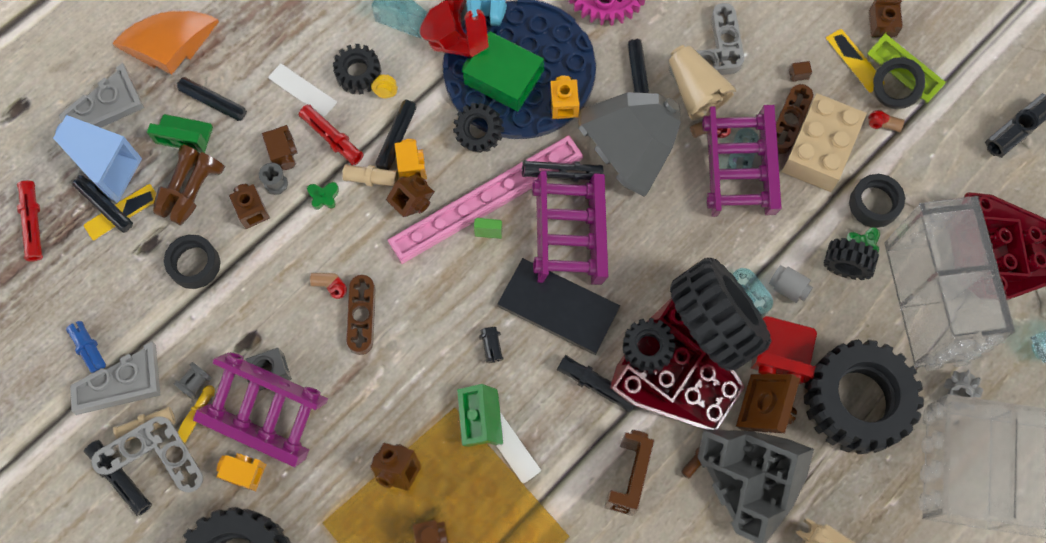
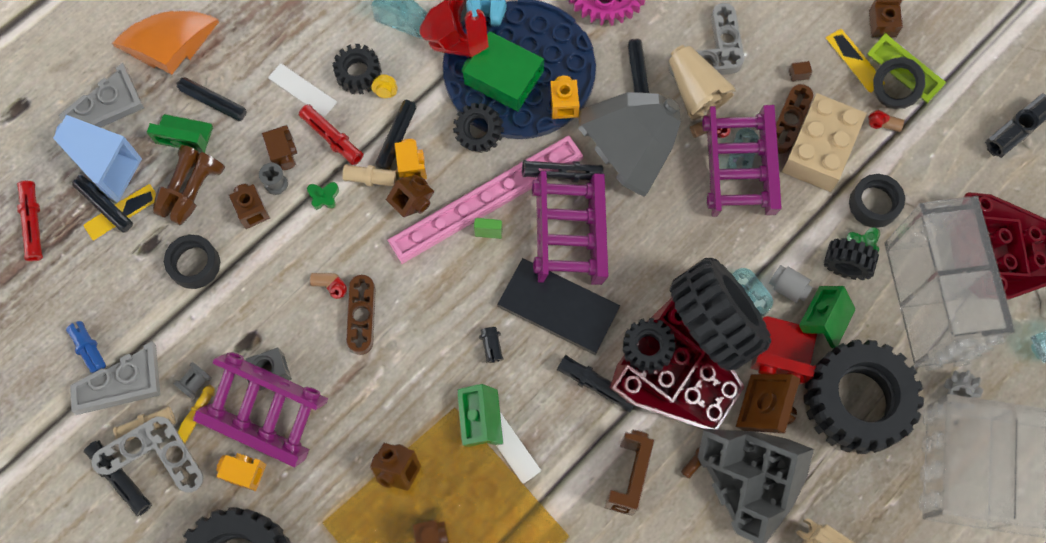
none -> green panel [799,286,855,348]

